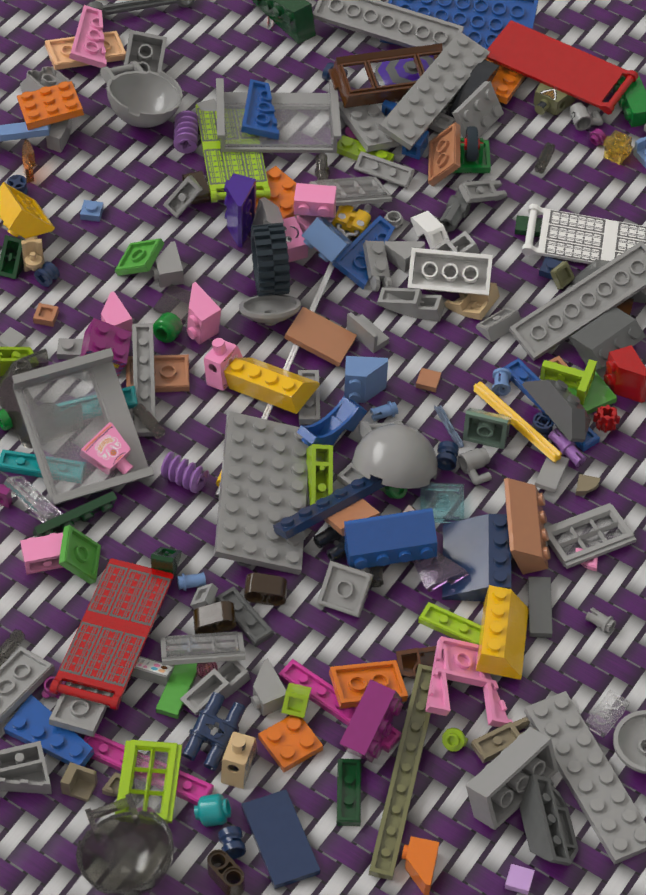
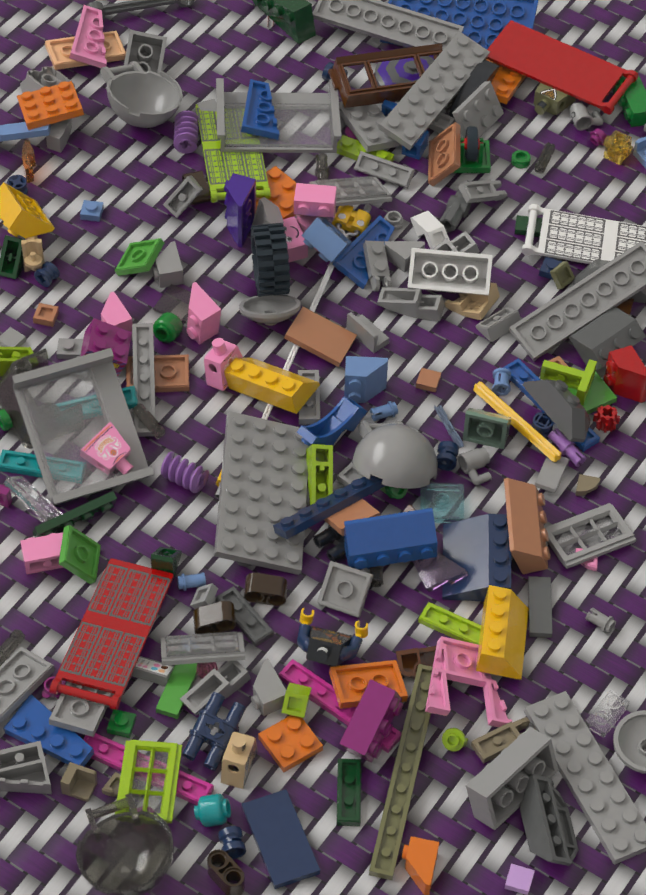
none -> green plate [107,709,136,738]
none -> torso [297,608,368,666]
none -> green tile [511,150,531,169]

